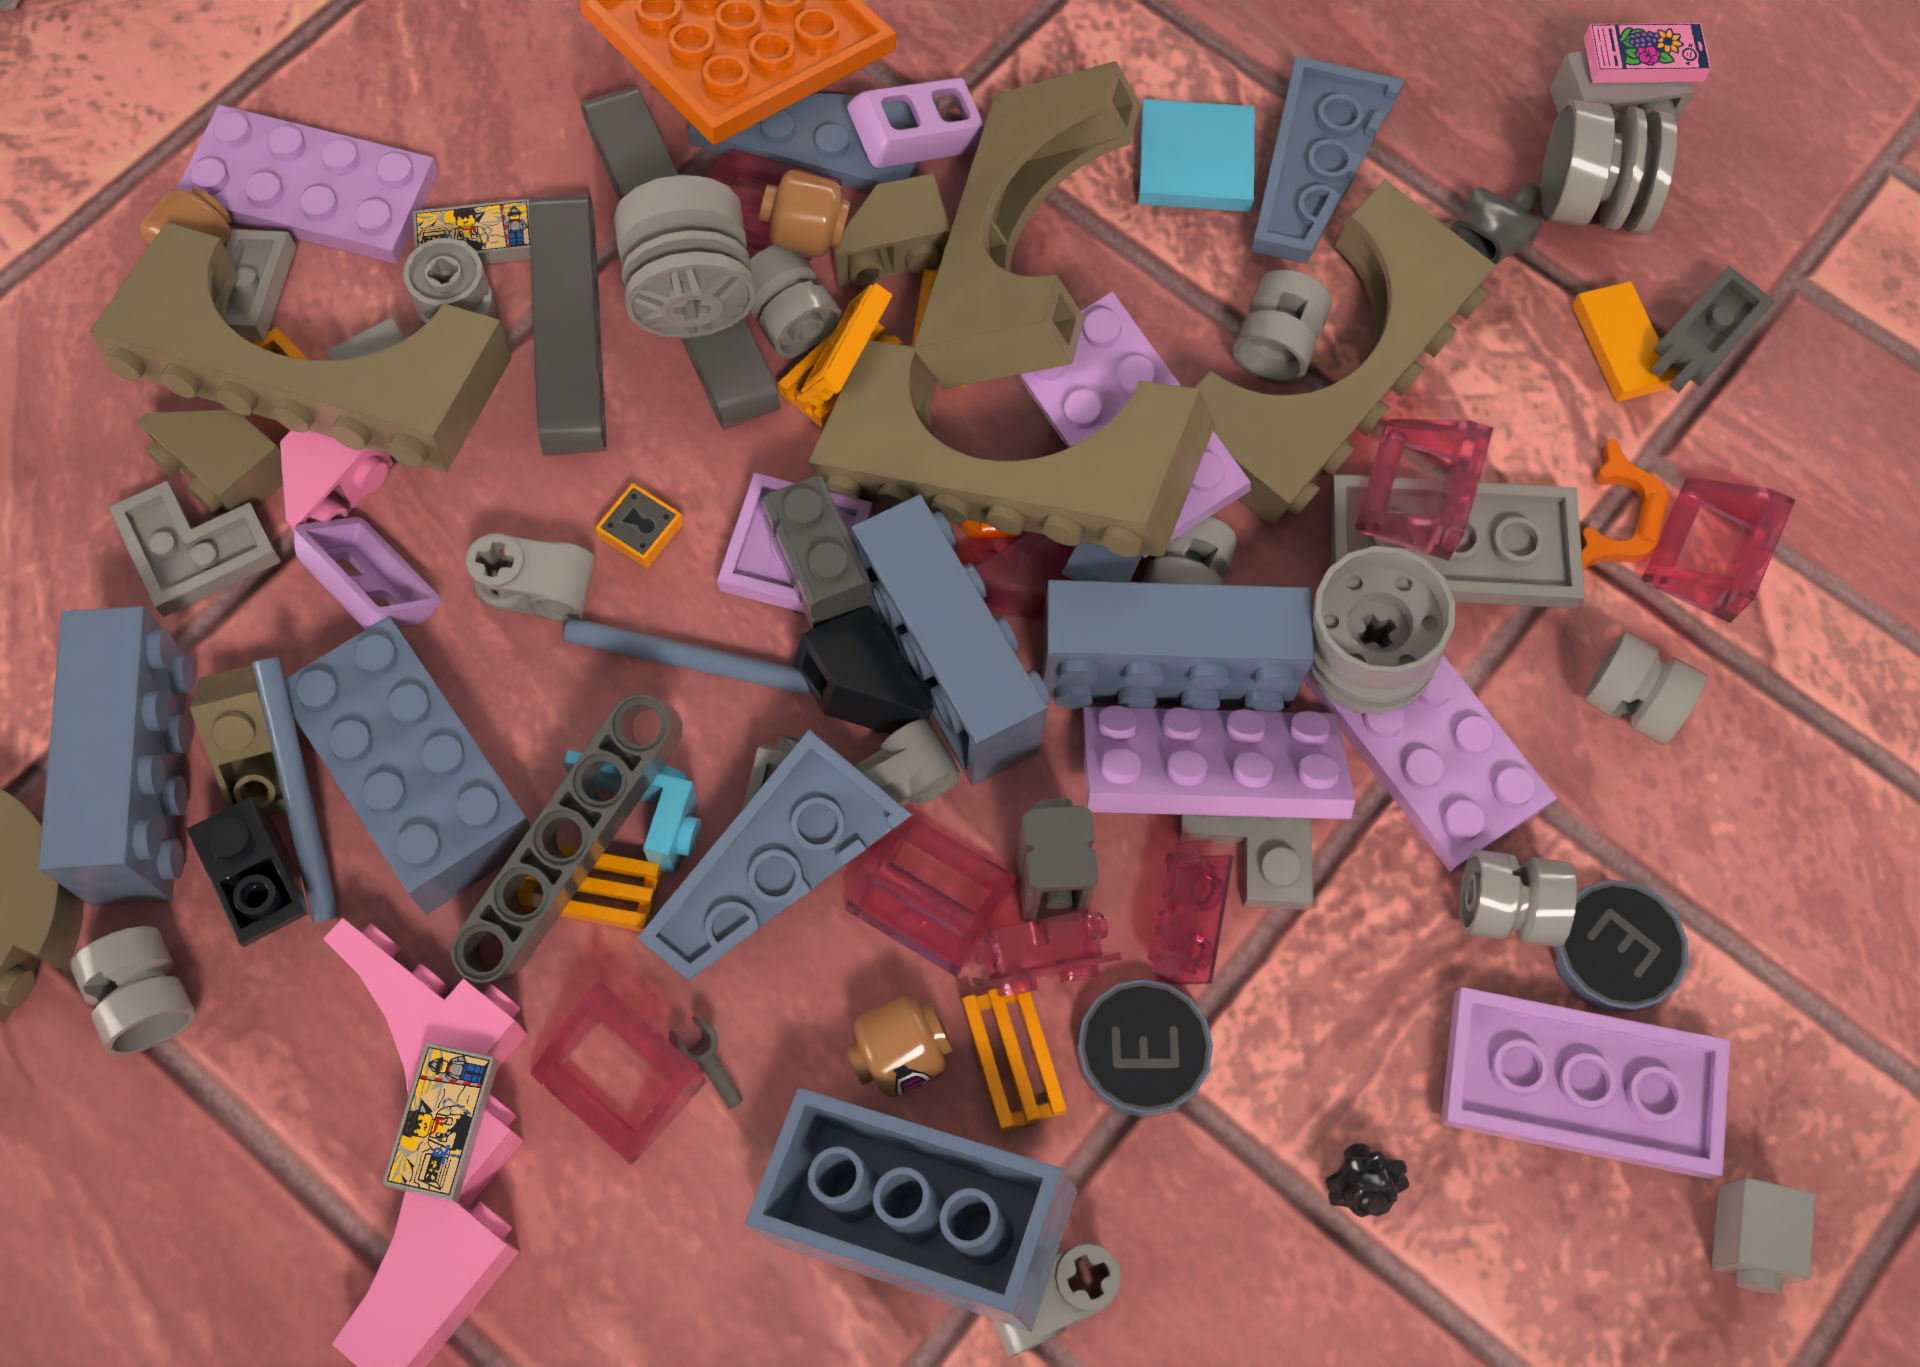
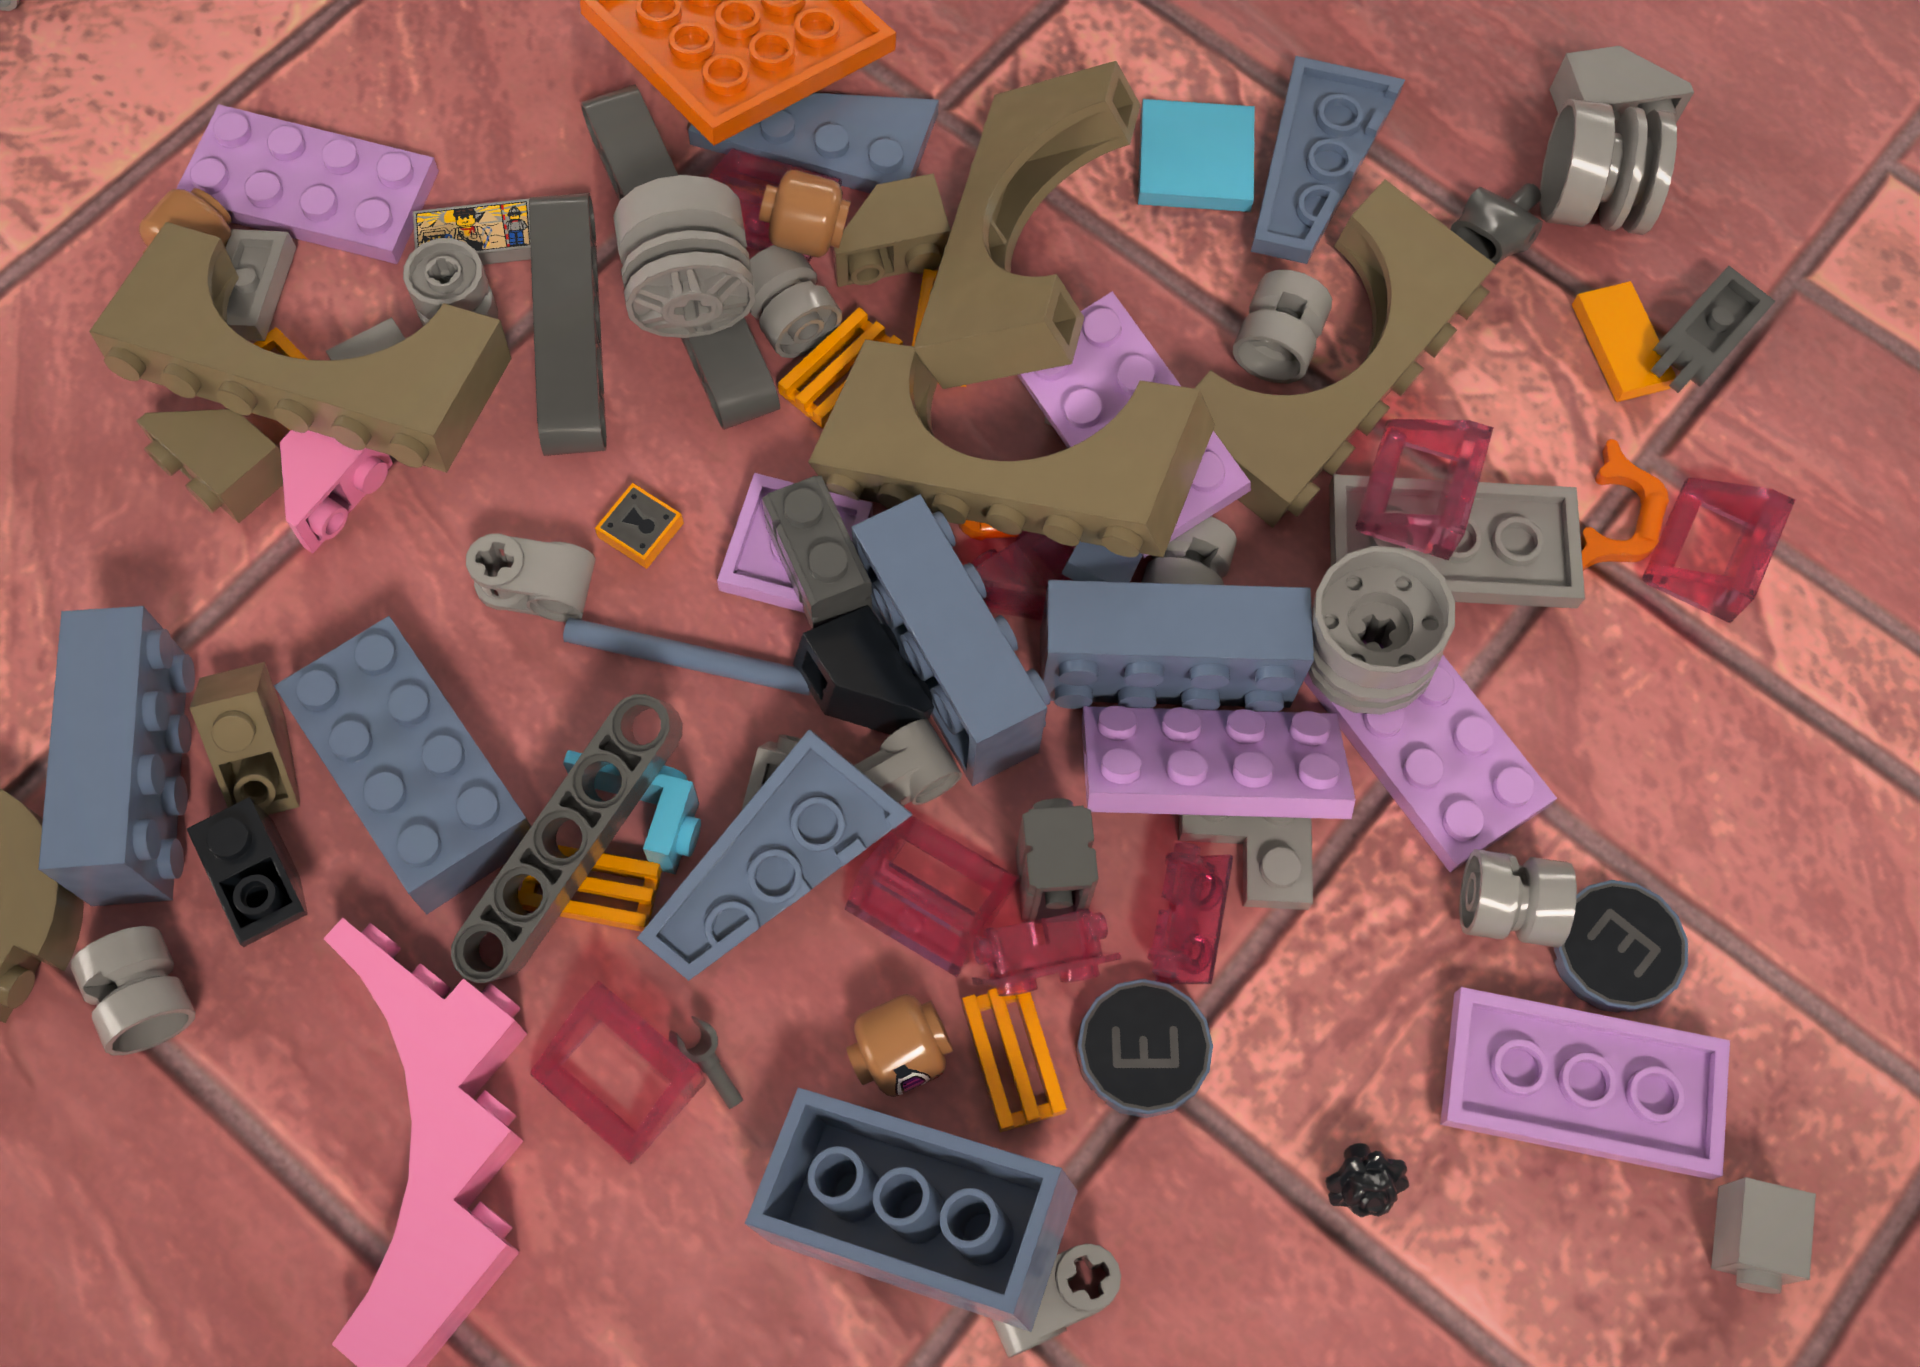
light grey plate [108,480,281,617] -> none
sand blue bar [252,657,340,923] -> none
lavender piece [294,517,442,630] -> none
tile [382,1042,499,1203] -> none
light orange tile [801,283,893,408] -> none
lavender piece [847,78,984,168] -> none
light grey wheel [1583,630,1708,745] -> none
tile [1584,23,1711,83] -> none

